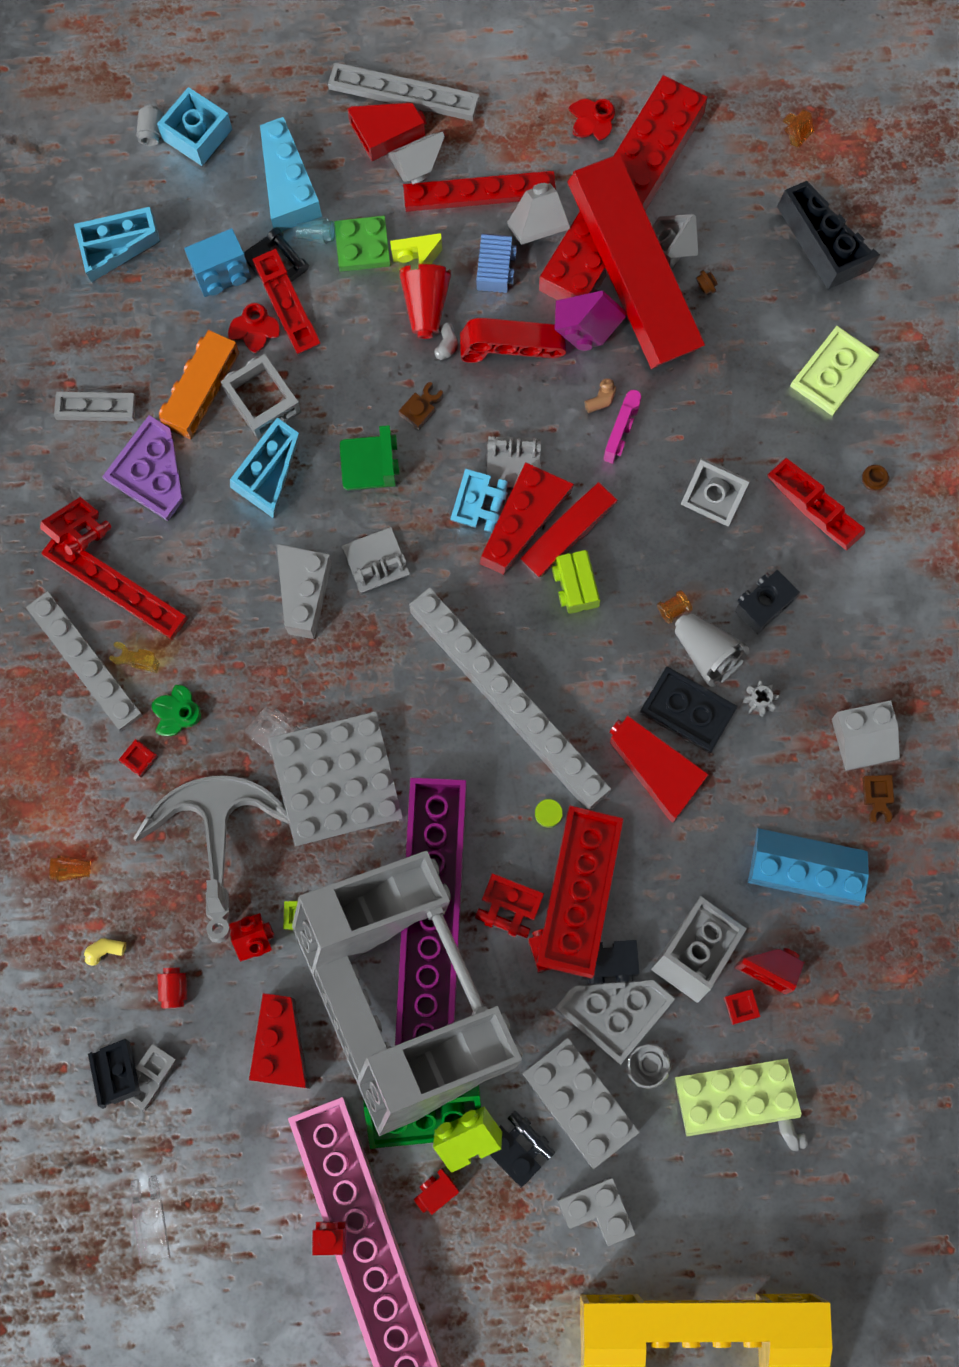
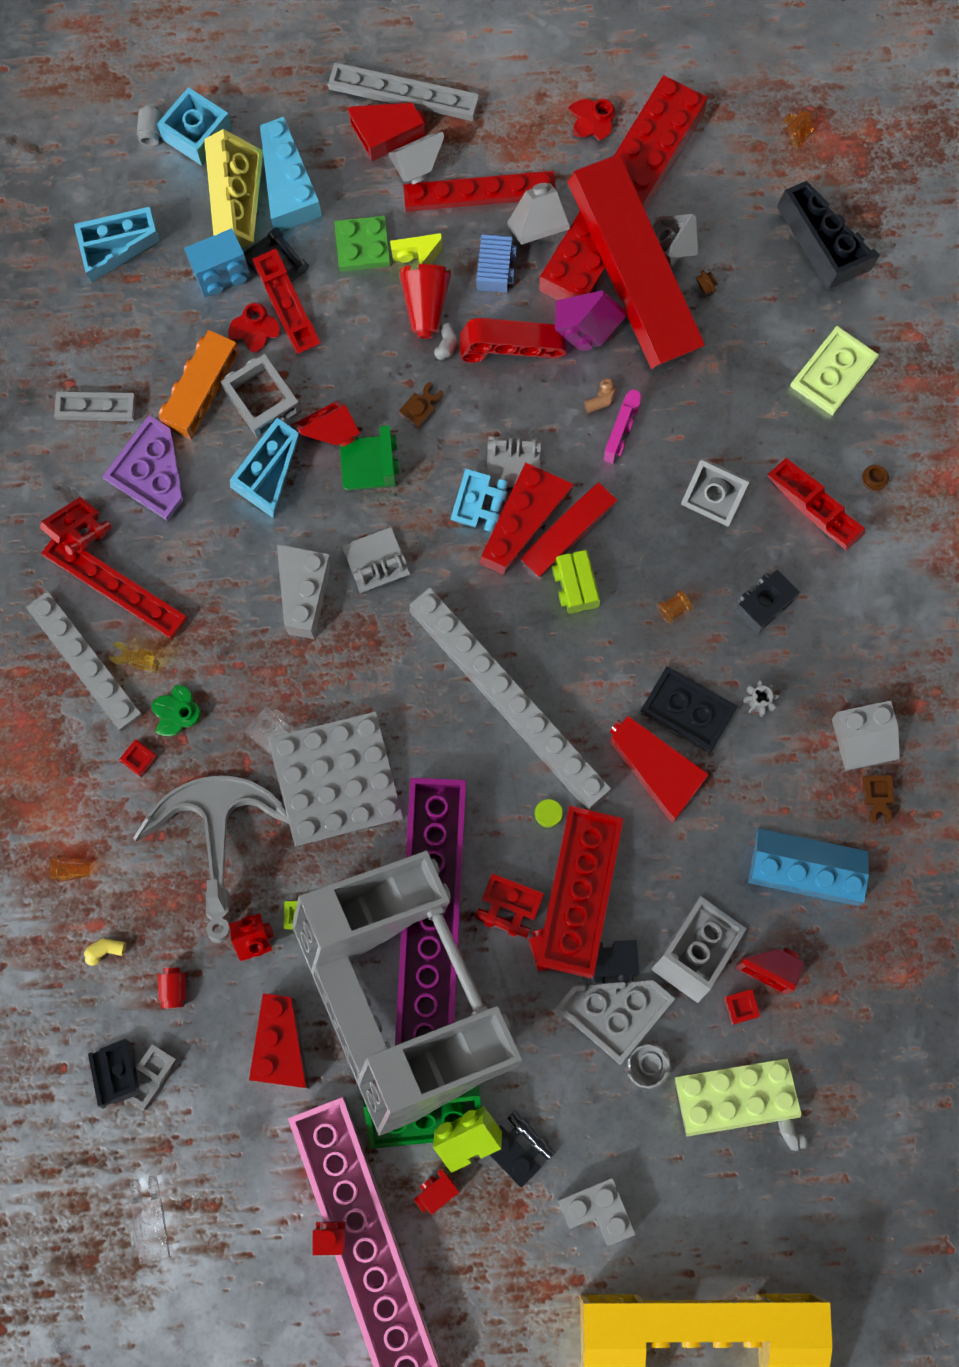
clear light blue cone [296,218,335,244] -> none
light grey brick [522,1038,640,1169] -> none
light grey cone [675,613,749,687] -> none
none -> light yellow wedge [204,129,263,248]
none -> red slope [291,400,360,446]

